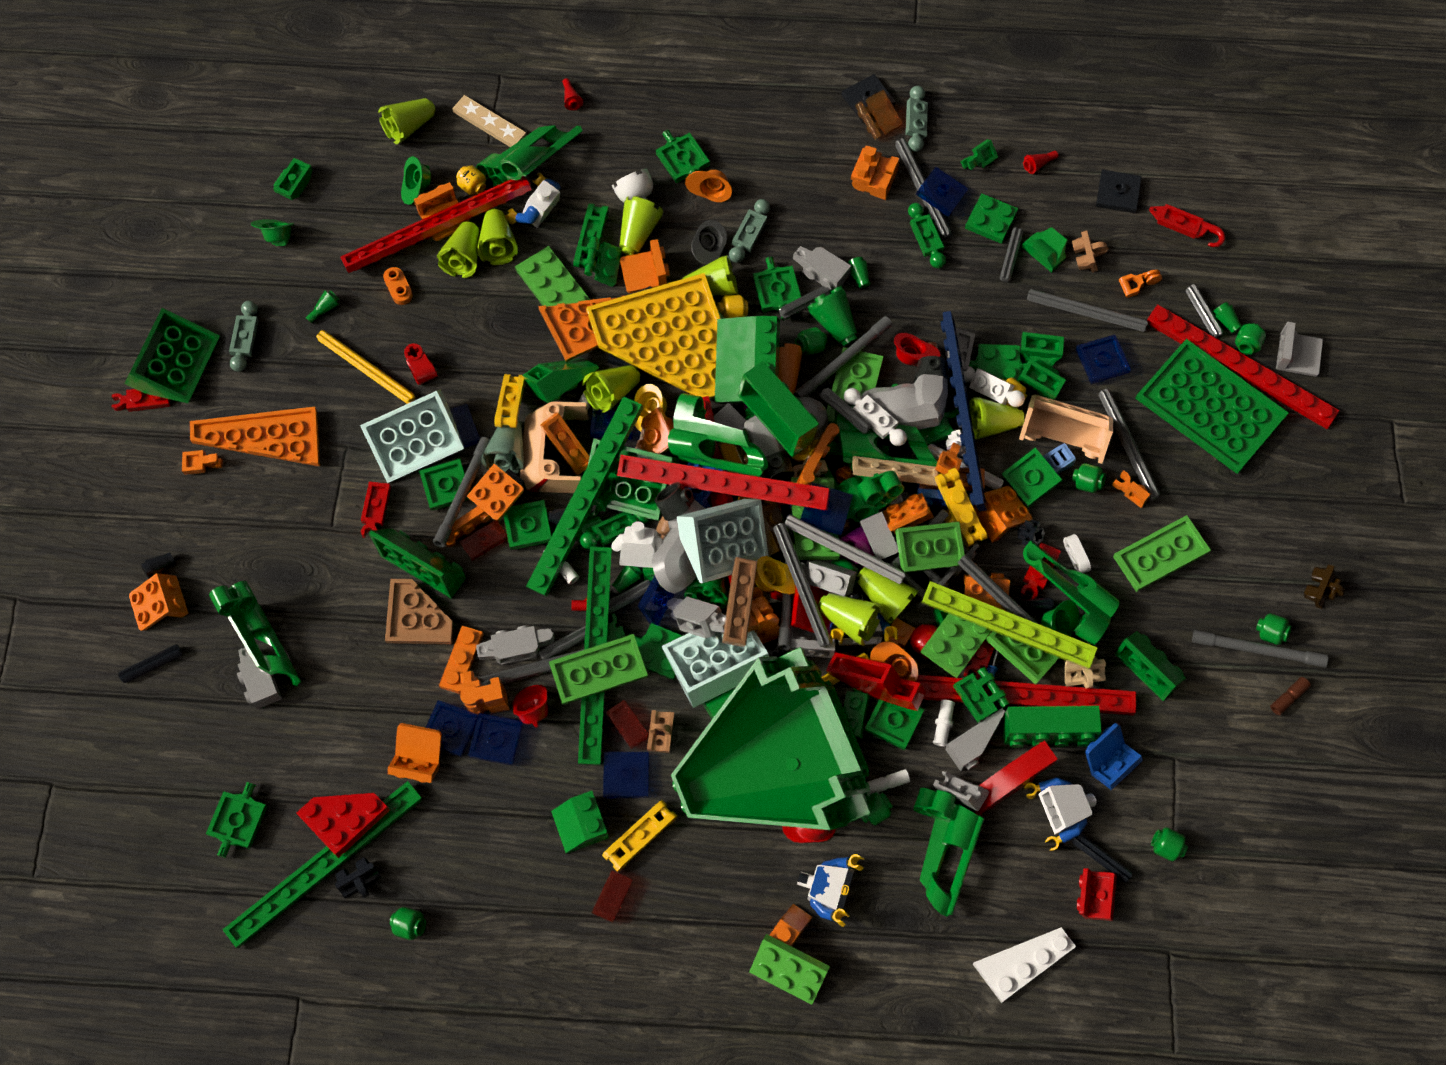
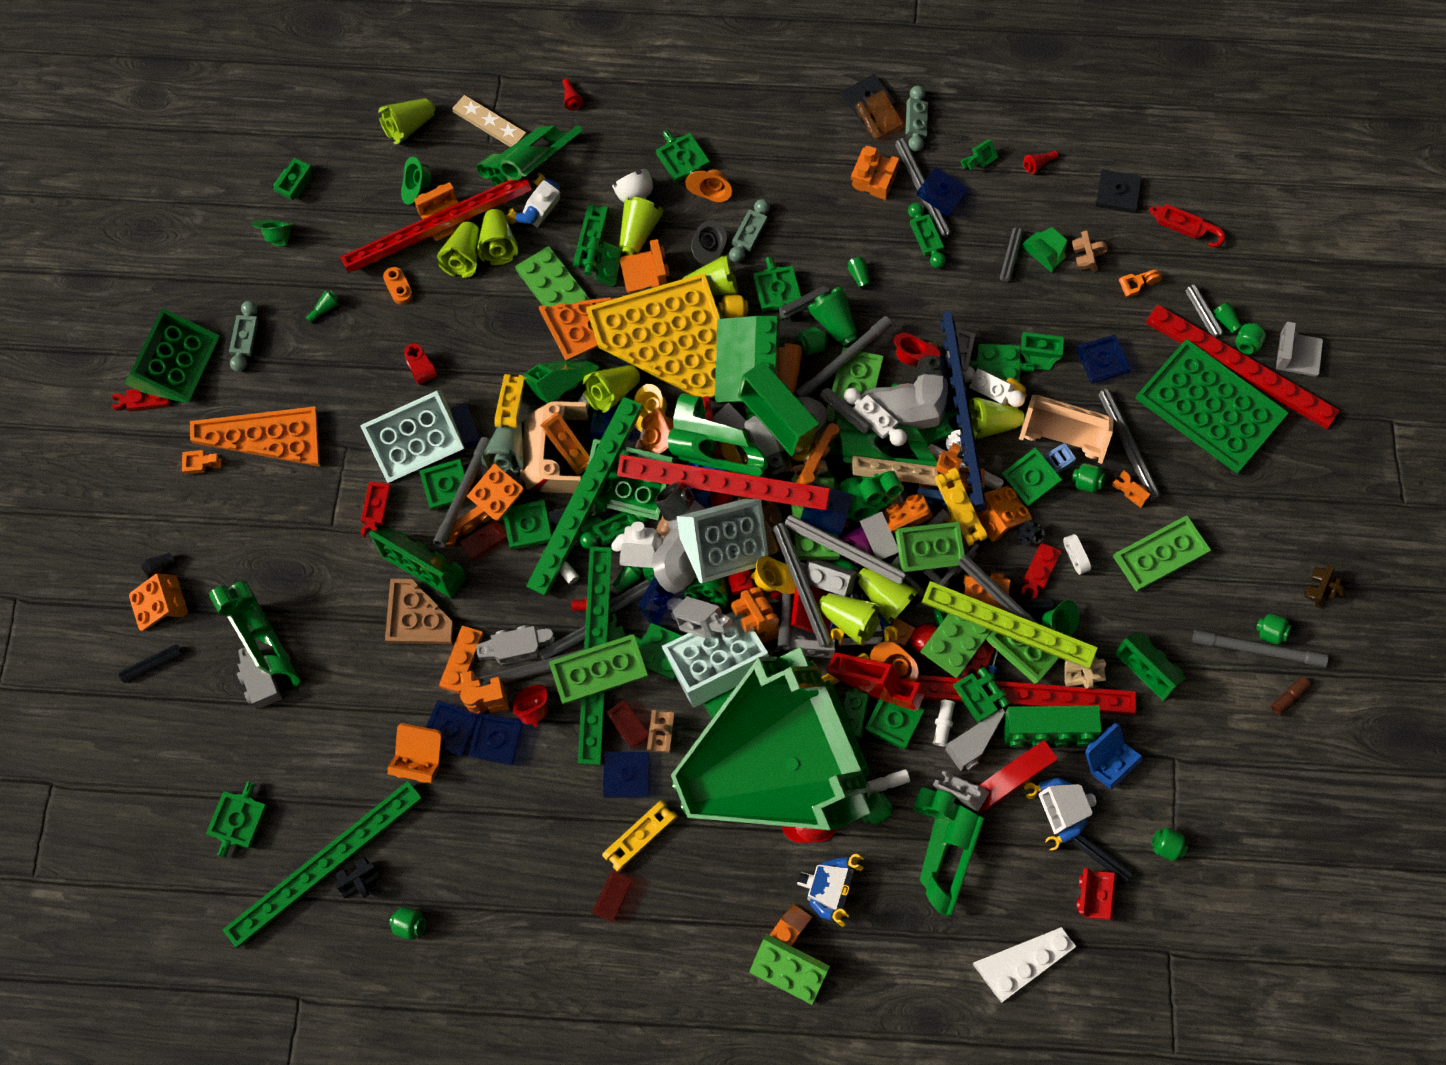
red plate [296,793,390,858] -> none
yellow axle [316,330,415,404] -> none
yellow head [456,165,486,195] -> none
green slope [551,790,609,854] -> none
medium nougat tile [722,557,757,647] -> none
light grey hinge [793,246,851,291] -> none
plate [835,466,855,484] -> none
green plate [965,193,1018,244] -> none
green slope [1018,359,1066,399] -> none
green panel [1023,541,1119,646] -> none
dark grey axle [1027,289,1148,332] -> none

